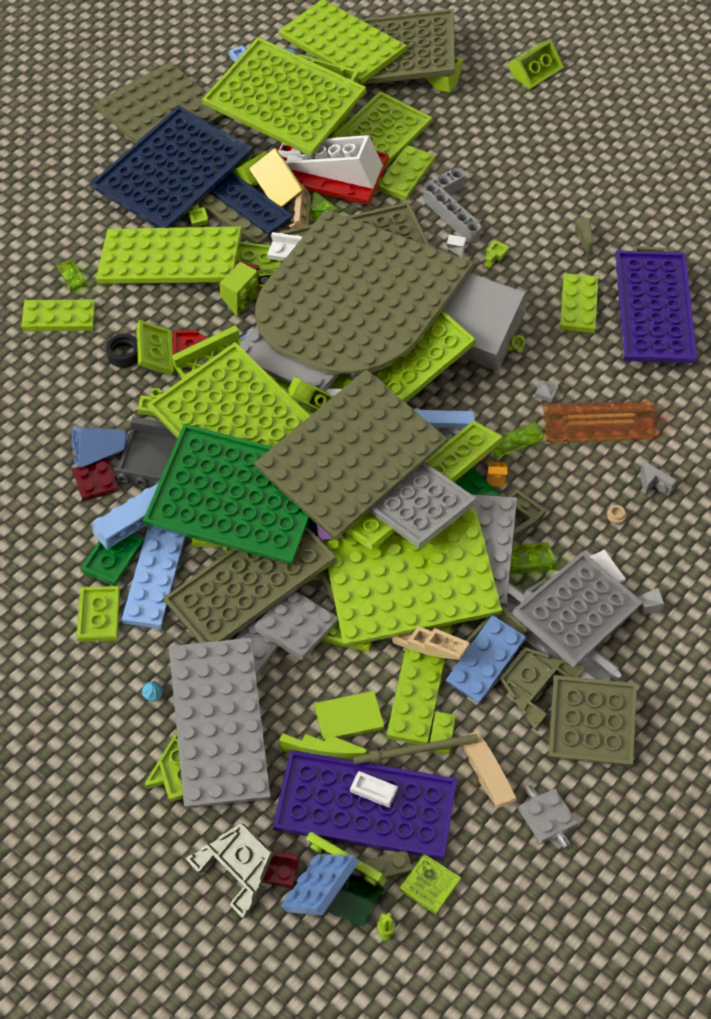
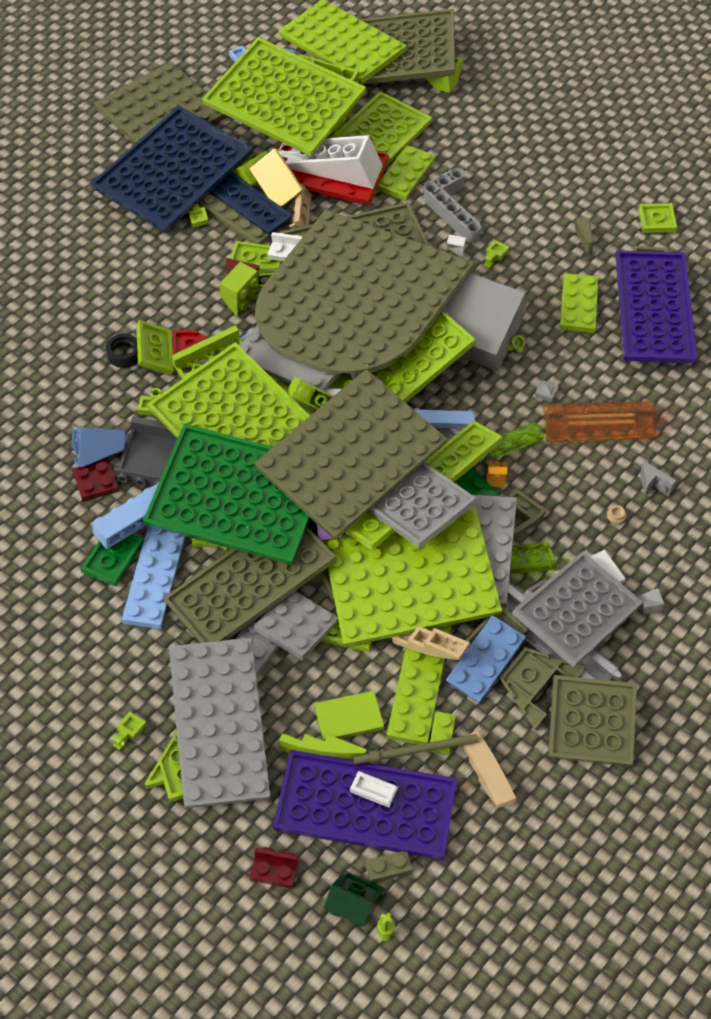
lime plate [21,299,96,331] -> none
clear neon green plate [57,259,87,292] -> none
lime tile [77,586,120,642] -> none
lime plate [96,227,242,284] -> none
medium azure plate [142,681,163,702] -> none
wing [186,823,274,918] -> none
medium blue plate [281,854,359,915] -> none
lime plate [306,832,387,886] -> none
clear neon green slope [312,192,338,223] -> none
lime tile [400,855,461,915] -> none
lime slope [507,39,564,89] -> none
light grey plate [518,784,578,849] -> none
none -> lime plate [112,711,147,750]
none -> lime plate [638,203,677,233]

